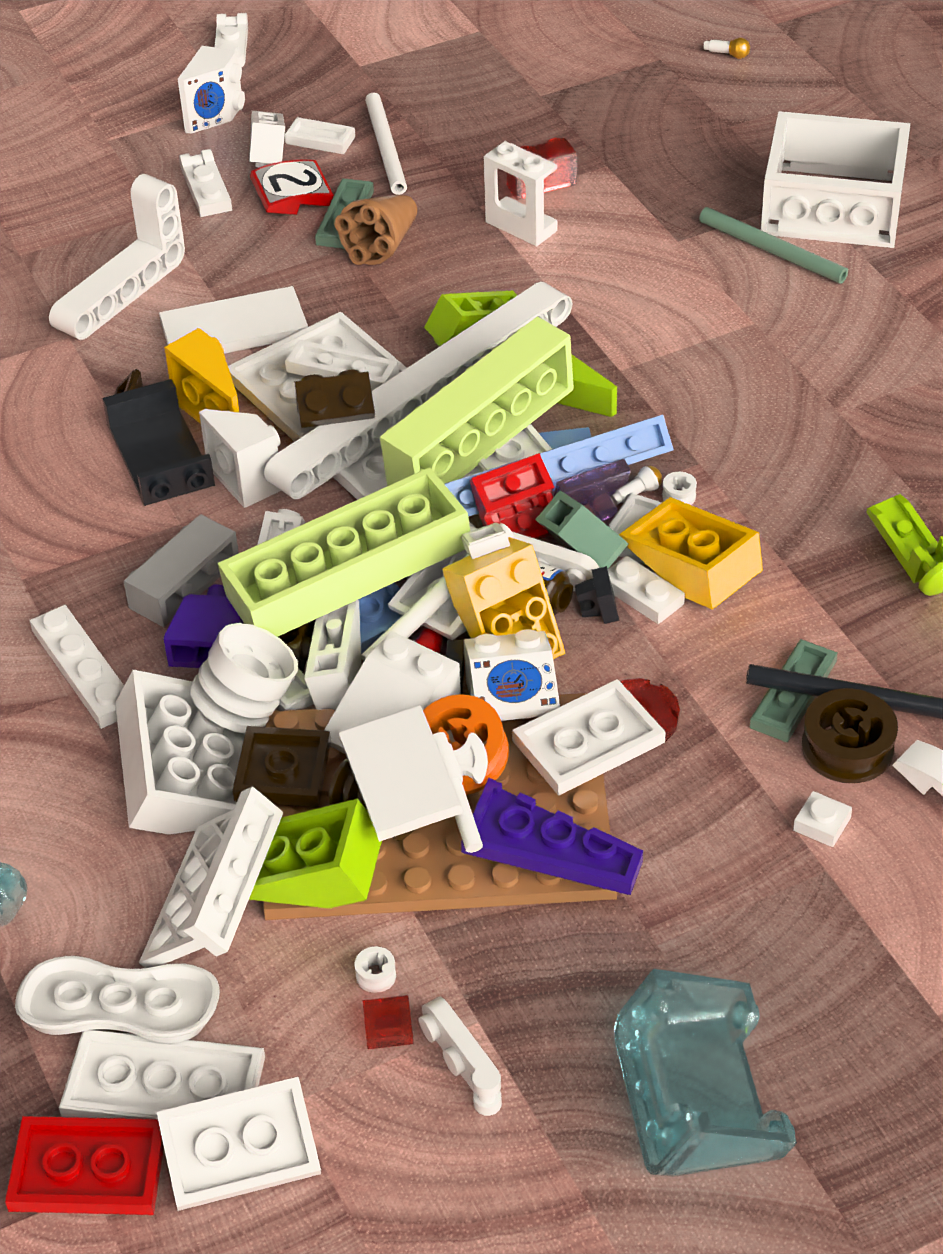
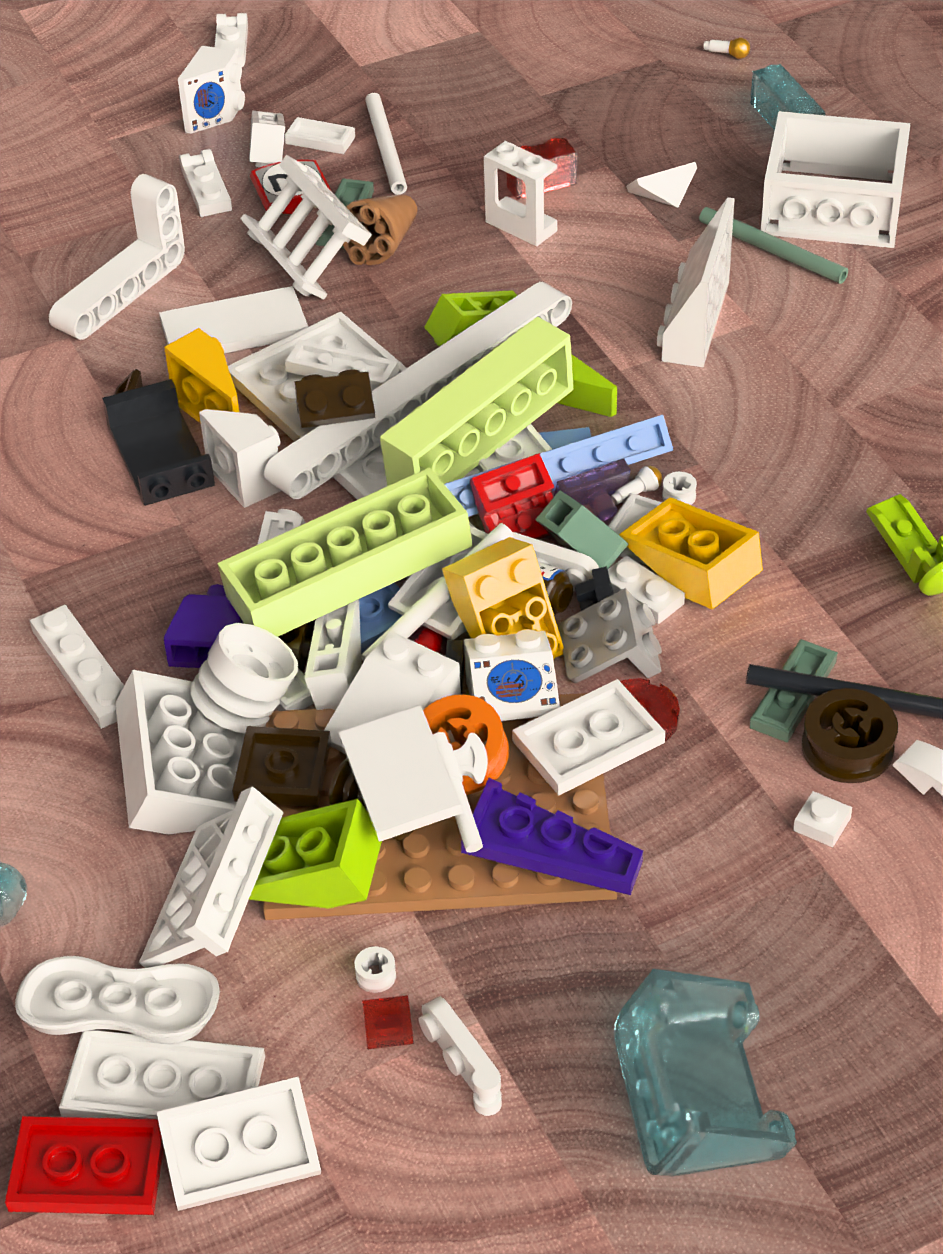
light grey brick [123,514,239,627] -> none
white tile [461,523,510,559] -> none
none -> white fence [240,155,372,300]
none -> light grey bracket [559,588,662,683]
none -> white slope [626,162,697,208]
none -> white slope [657,197,735,367]
none -> clear light blue brick [750,64,825,130]

